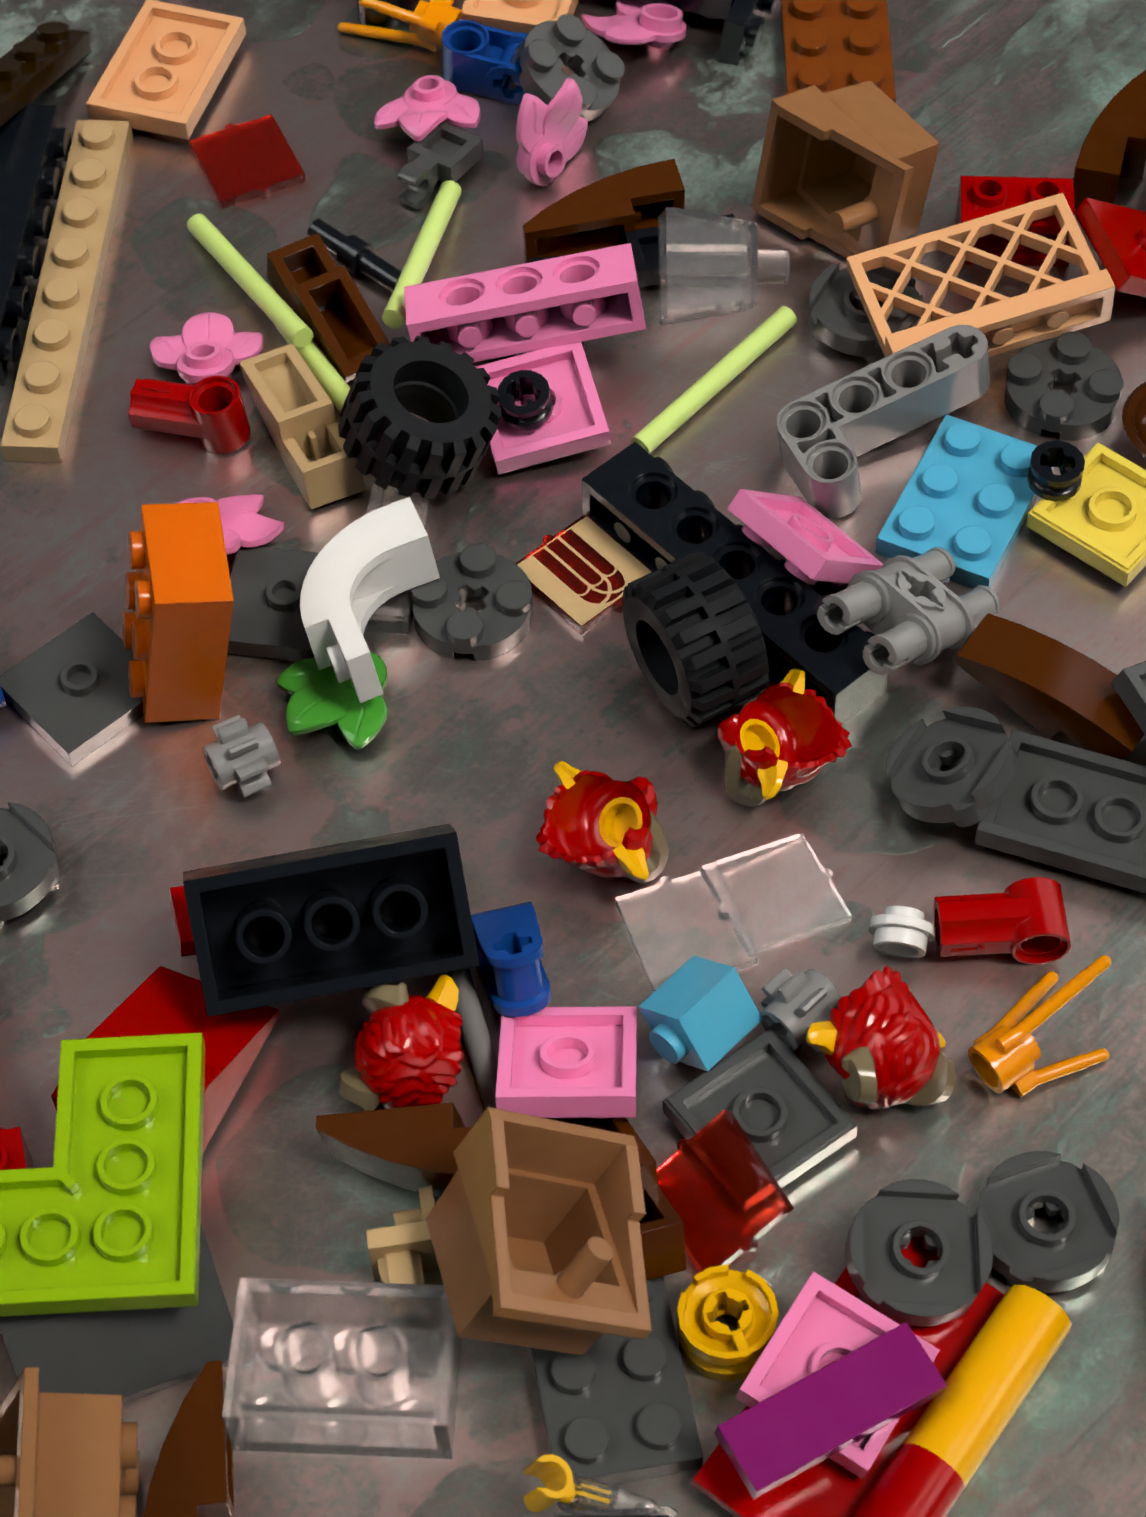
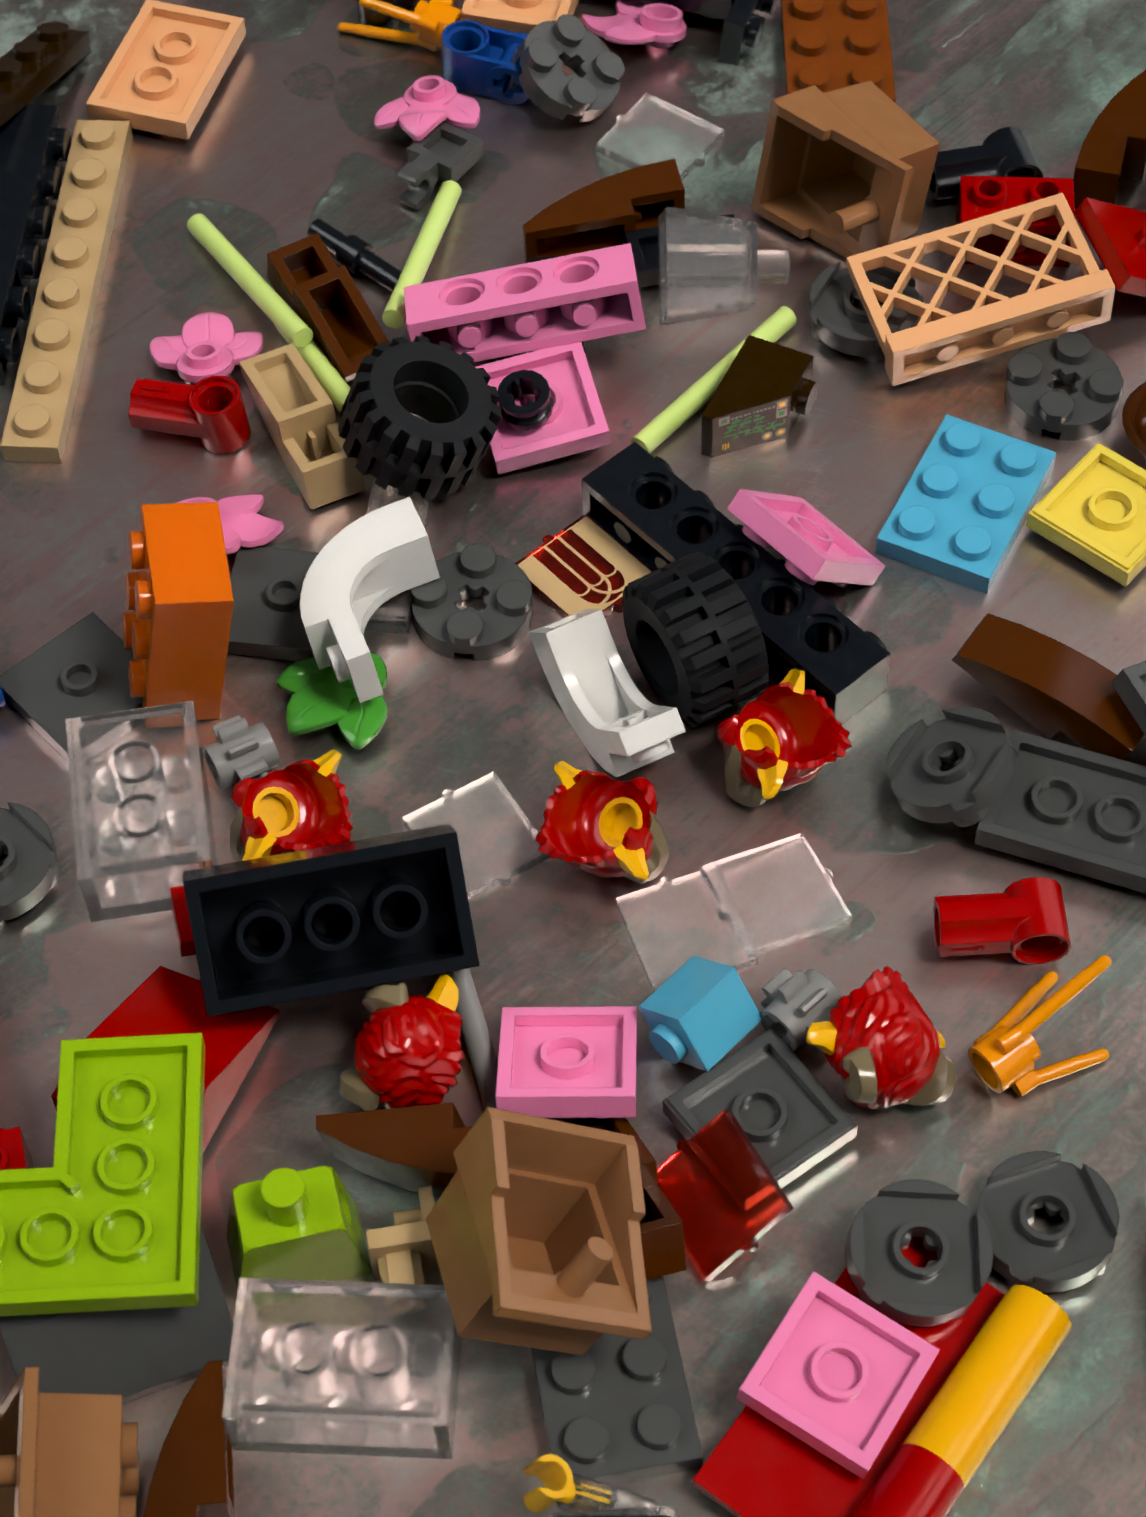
clear red piece [189,114,306,209] -> none
blue piece [471,901,551,1017] -> none
bright pink plate [516,77,588,186] -> none
yellow wheel [676,1264,779,1382] -> none
magenta tile [714,1322,947,1500] -> none
light grey beam [776,325,990,518] -> none
light grey pin [817,547,1000,675] -> none
white plate [868,906,936,958] -> none
black bush [1027,440,1085,501] -> none
none -> clear brick [65,700,217,922]
none -> lime torso [227,1165,372,1303]
none -> red hair [230,749,354,862]
none -> clear piece [403,771,551,900]
none -> white arch [528,609,686,777]
none -> clear piece [596,93,724,181]
none -> dark brown slope [701,335,819,458]
none -> black piece [929,127,1043,200]

